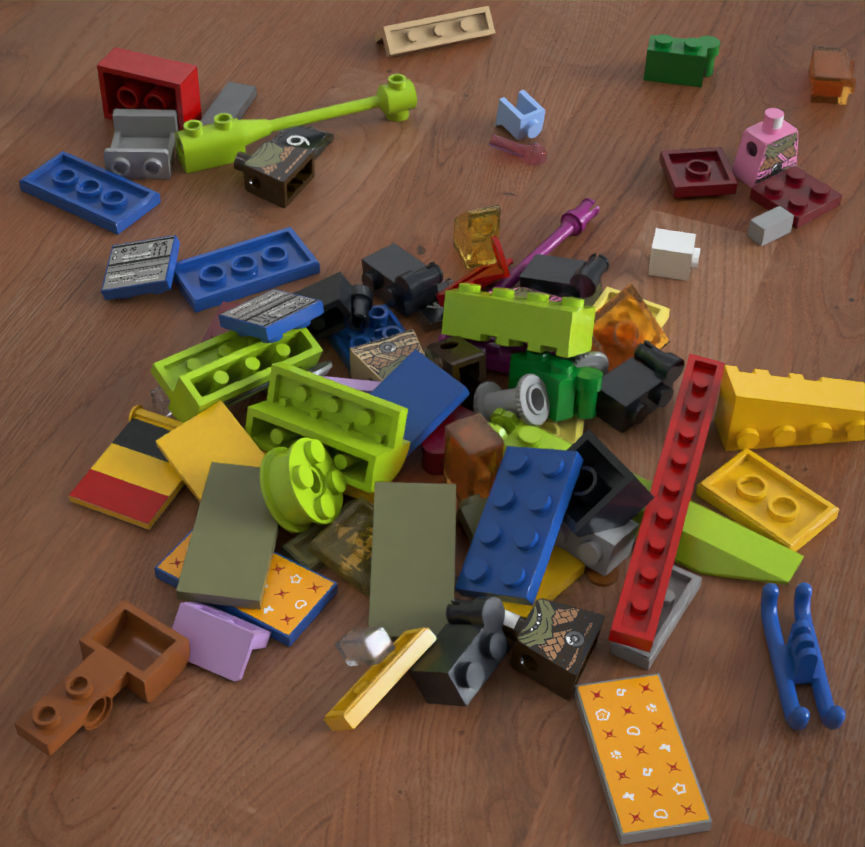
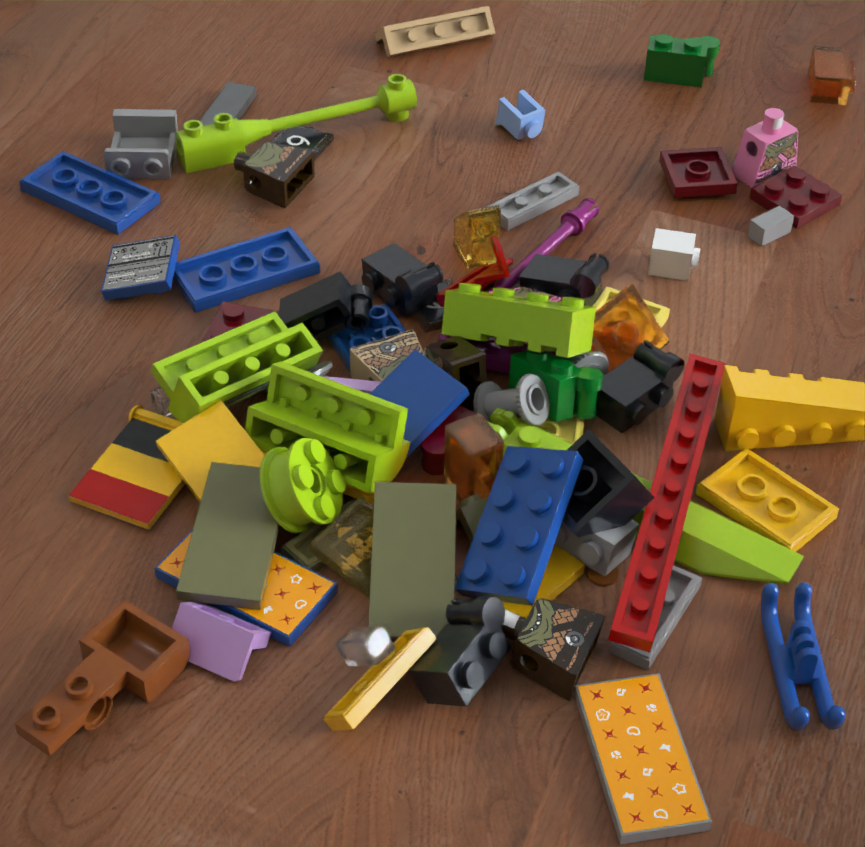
red brick [97,47,202,131] -> none
tile [218,289,324,343] -> none
clear pink bar [489,134,547,165] -> none
none -> light grey tile [486,172,580,231]

